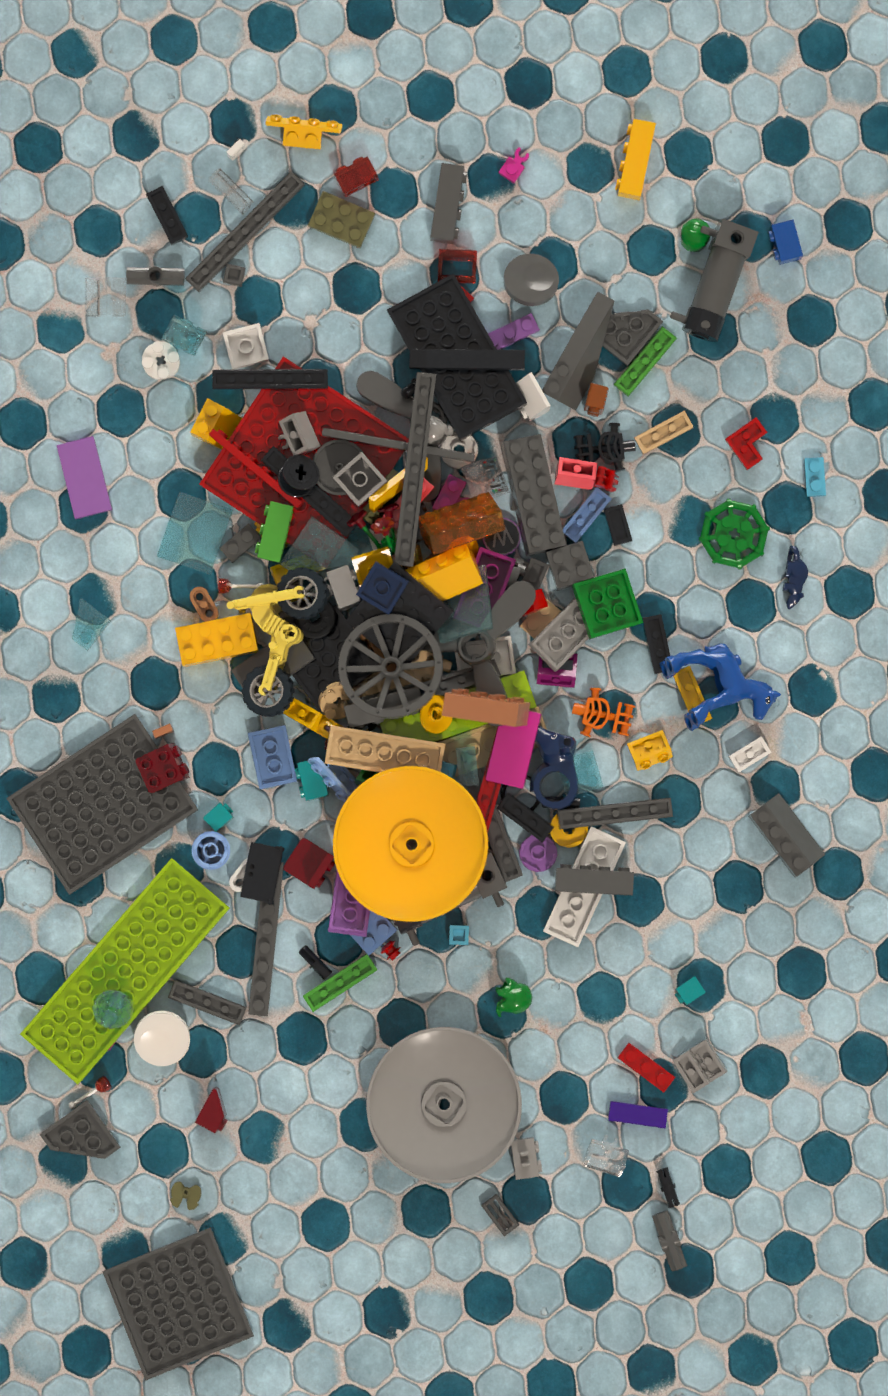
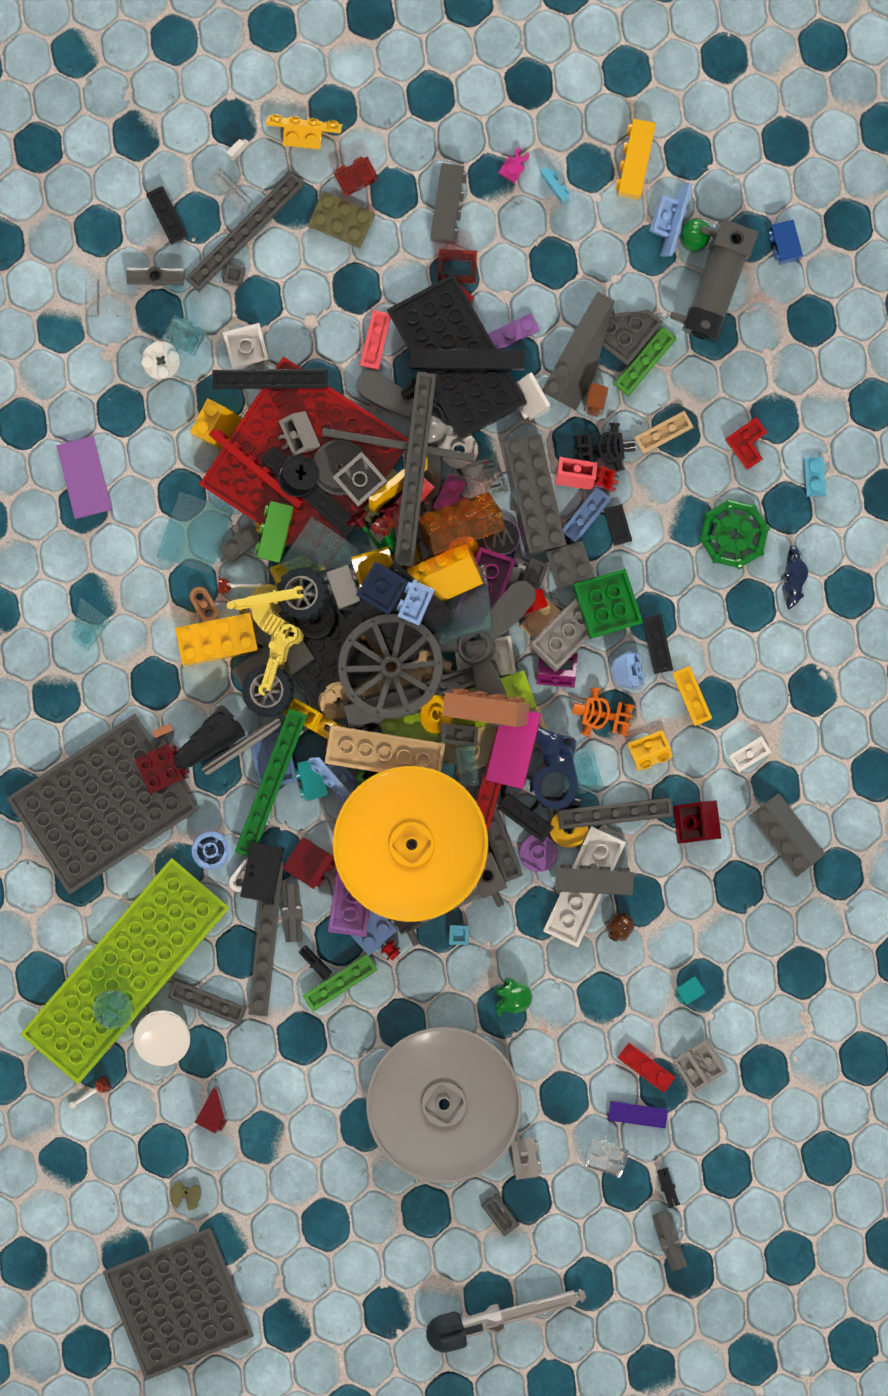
dark grey plate [40,1100,121,1159] -> none
teal brick [203,803,234,832] -> none
dark grey piece [503,254,559,306] -> none
blue animal [660,643,781,731] -> none
none -> black cone [173,705,246,770]
none -> light grey axle [201,717,283,775]
none -> green plate [235,708,307,856]
none -> dark grey piece [282,884,303,942]
none -> coral plate [360,310,391,370]
none -> light blue bracket [397,579,435,626]
none -> piece [426,1289,586,1352]
none -> dark grey plate [438,723,478,747]
none -> medium azure plate [540,167,570,205]
none -> reddish brown head [606,912,634,942]
none -> light blue cone [612,651,645,689]
none -> light blue bracket [649,183,693,257]
none -> dark red slope [673,800,722,844]

